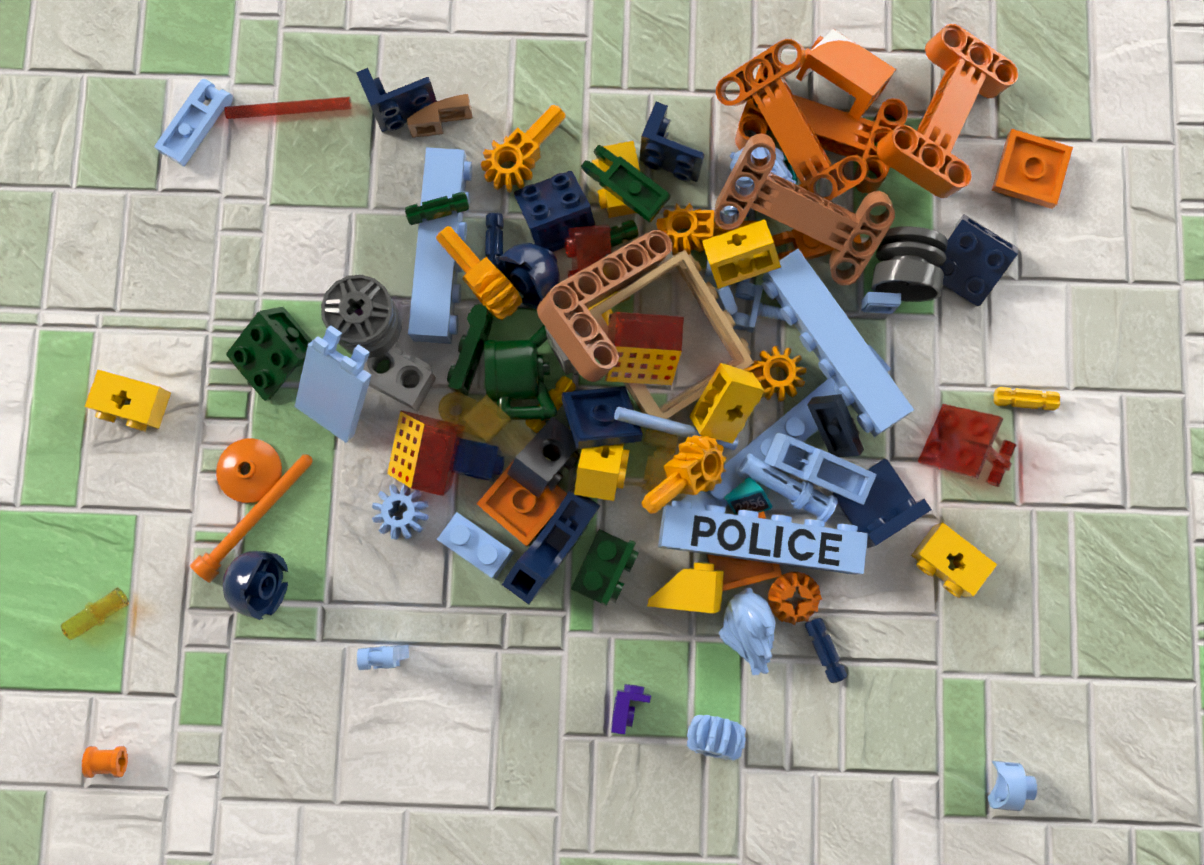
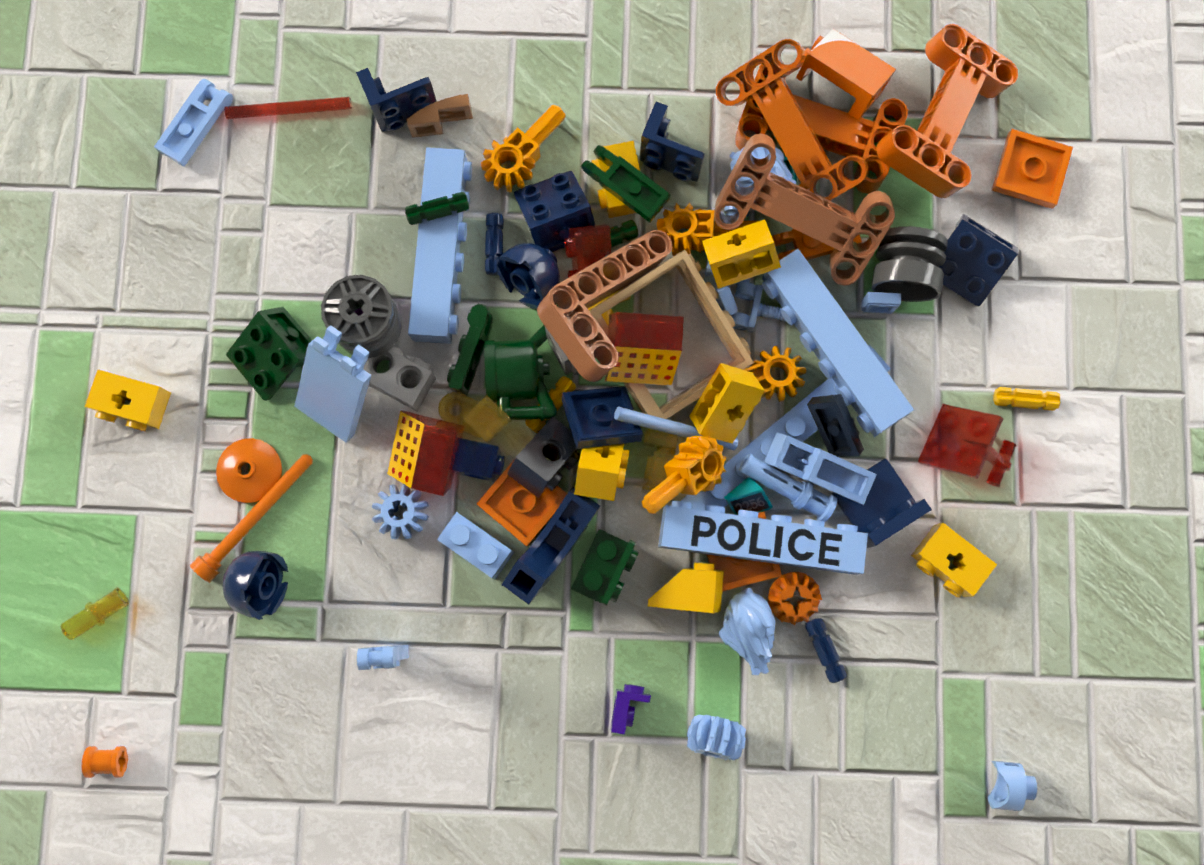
light orange gear [436,226,522,320] -> none

